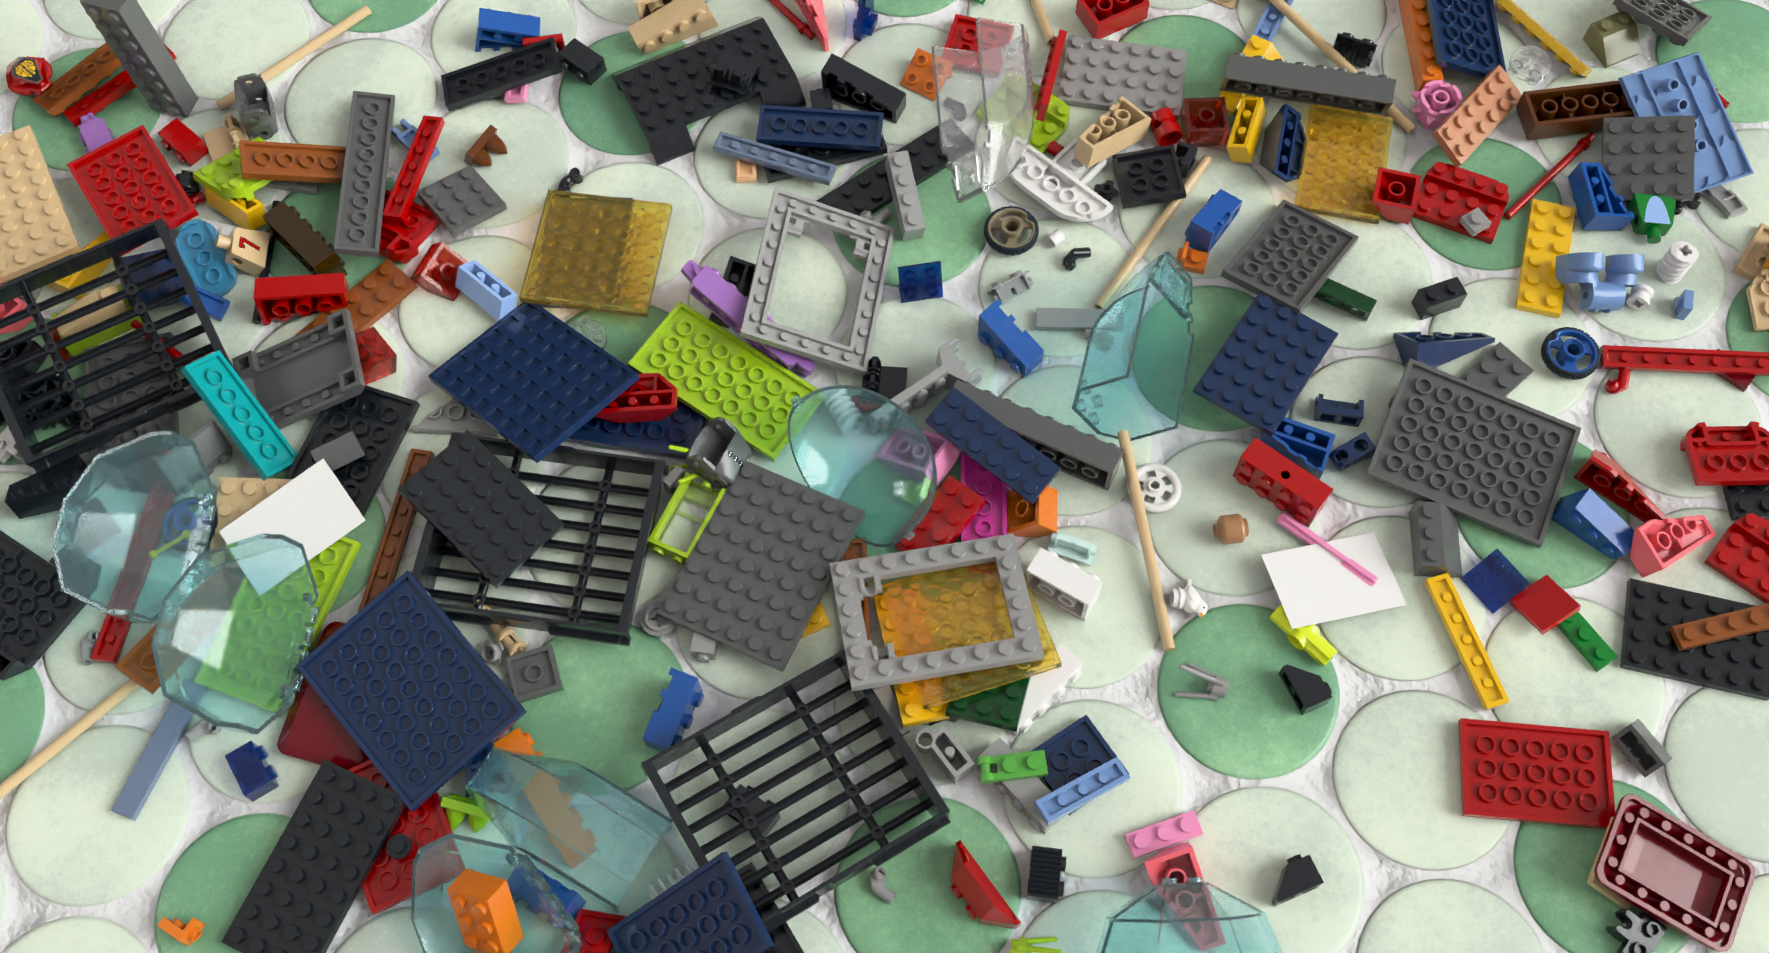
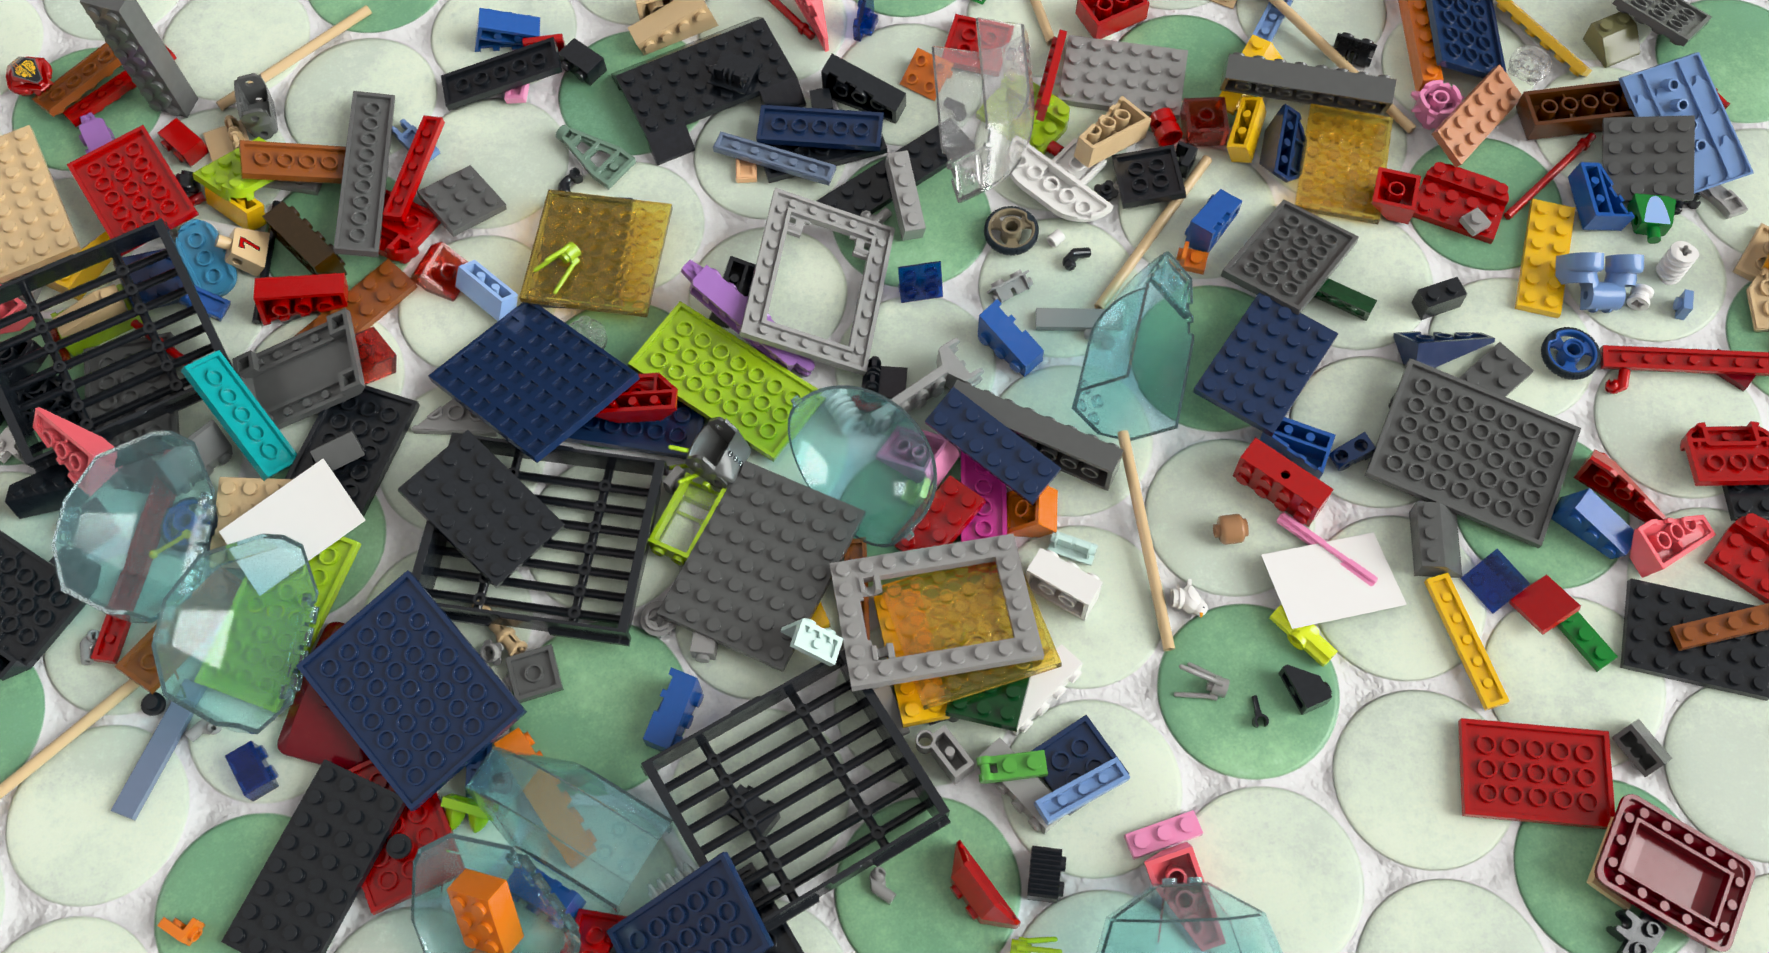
dark orange tile [358,448,434,612] -> none
reddish brown tile [464,124,508,166] -> none
white plate [1127,463,1182,513] -> none
black slope [1272,854,1324,907] -> none
dark blue hinge [1314,394,1364,427] -> none
none -> coral wedge [33,407,117,493]
none -> black plate [141,692,166,716]
none -> lime plant [533,241,581,294]
none -> sand green plate [556,125,636,190]
none -> light aqua bracket [780,618,843,666]
none -> black hand [1252,695,1269,728]

